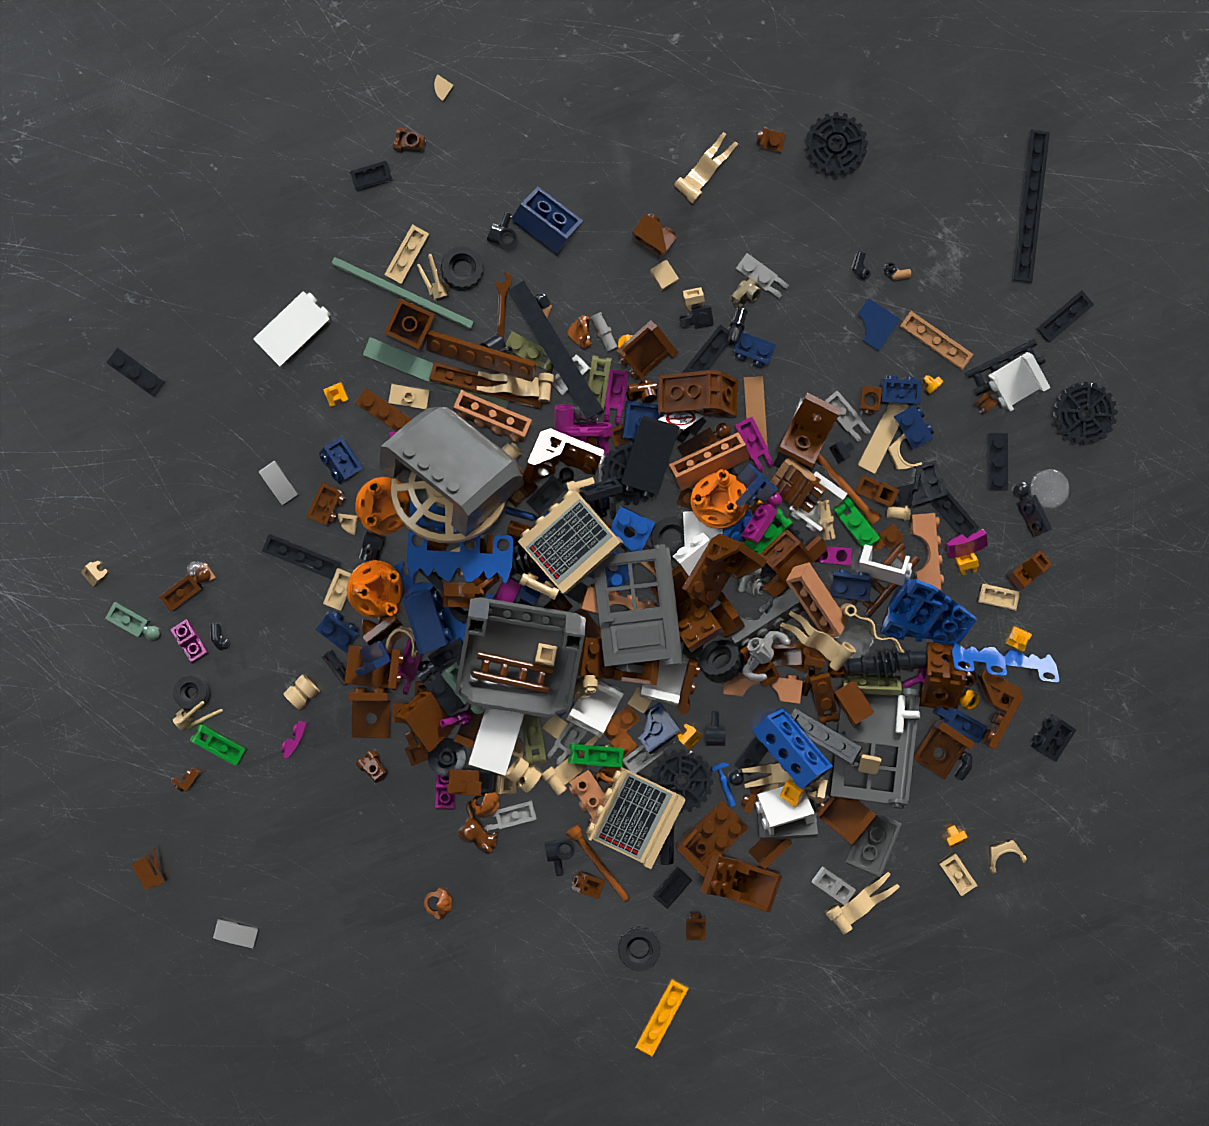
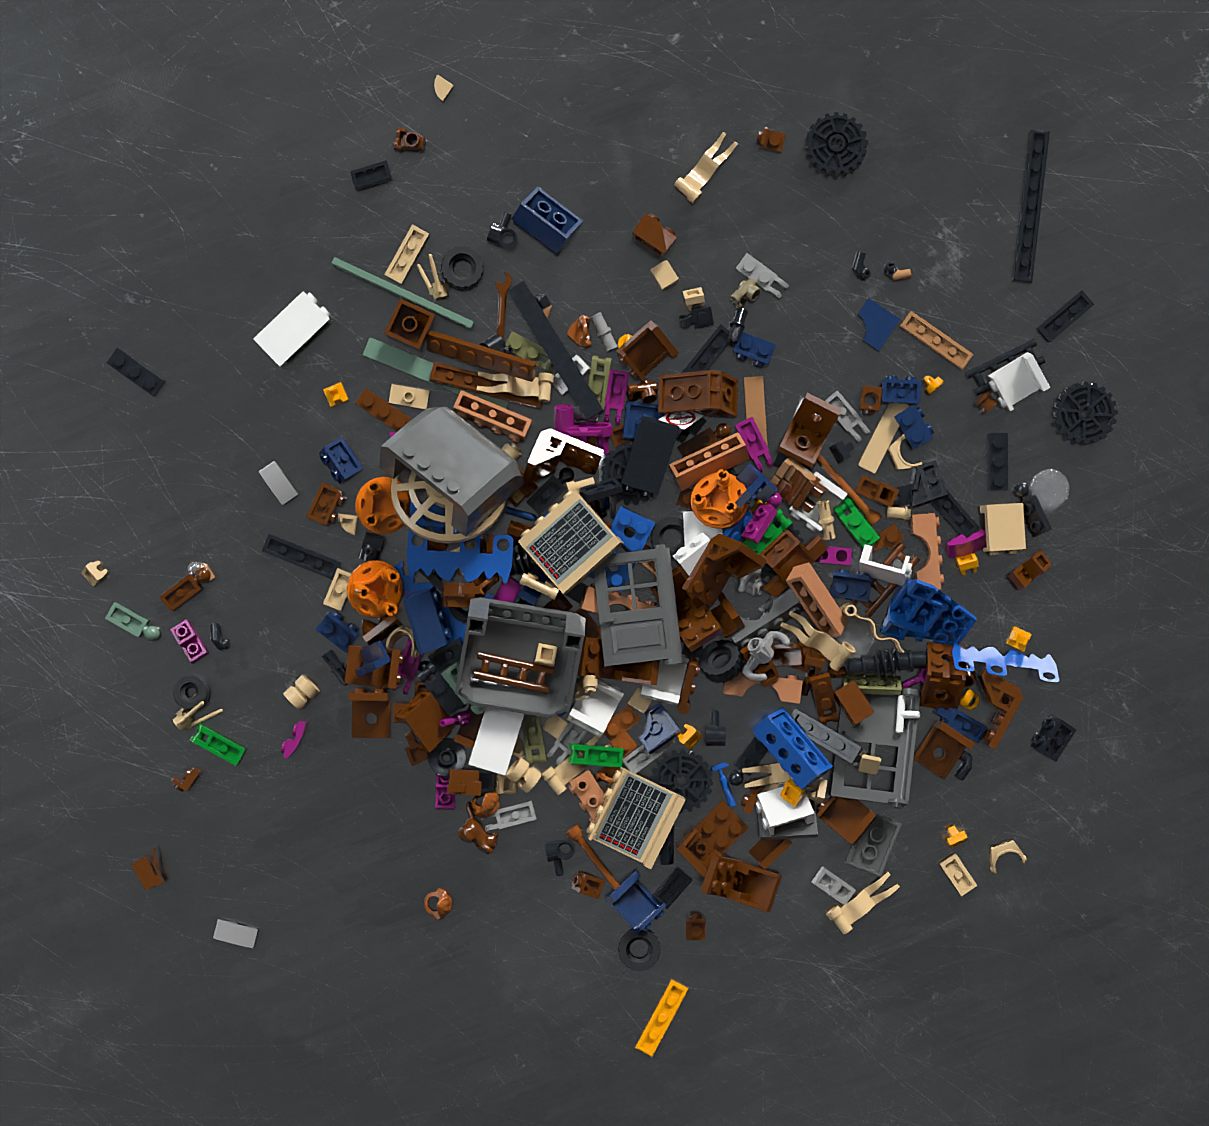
reddish brown plate [356,750,387,783] -> none
dark grey tile [616,663,644,673] -> none
tan plate [978,584,1020,611] -> none
none -> dark blue panel [604,871,667,934]
none -> tan panel [980,503,1026,555]

